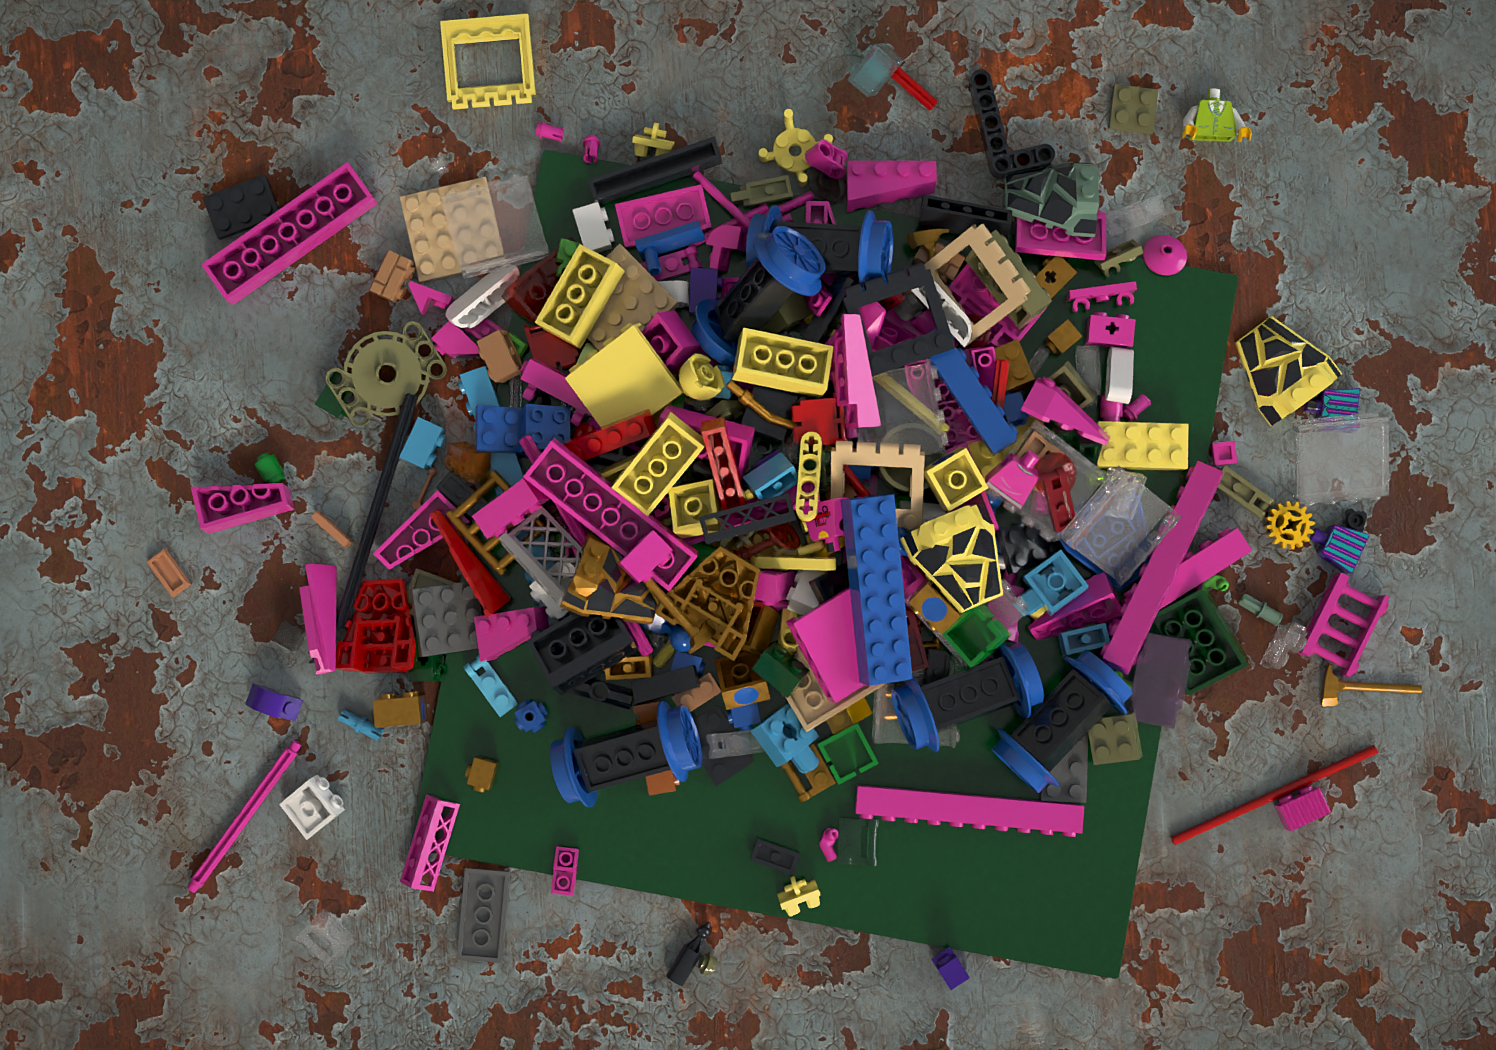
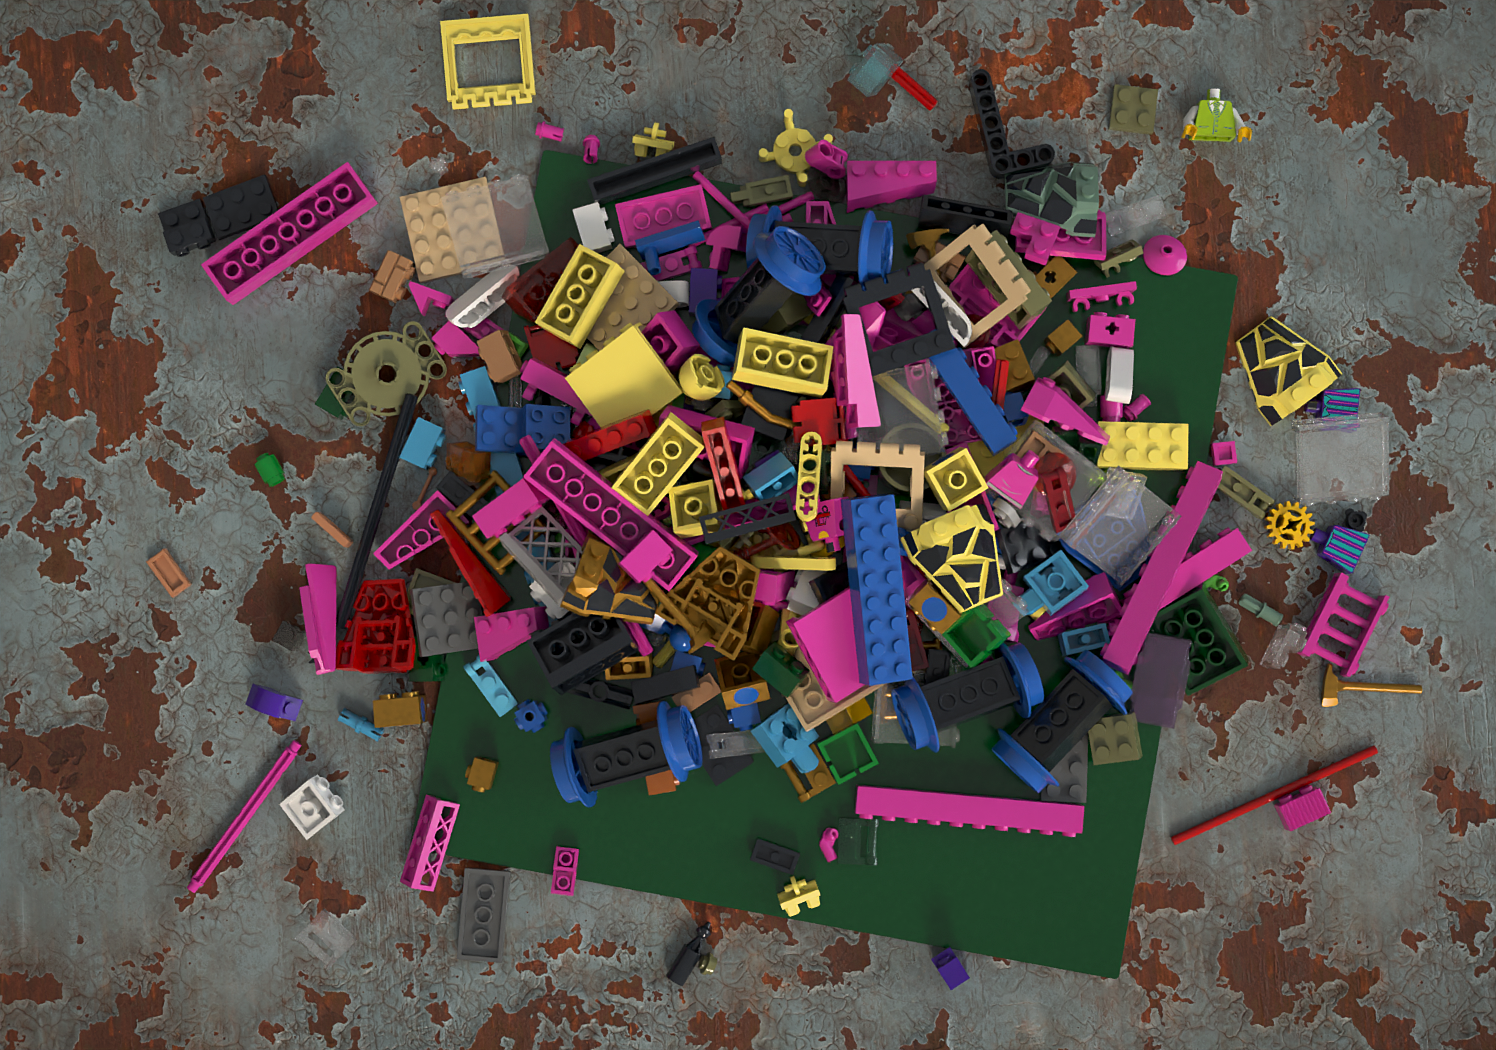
dark pink wedge [191,483,295,534] -> none
bright green plate [556,238,583,277] -> none
none -> black plate [158,198,216,257]
none -> light grey plate [992,498,1021,529]
none -> dark pink plate [1010,212,1060,266]

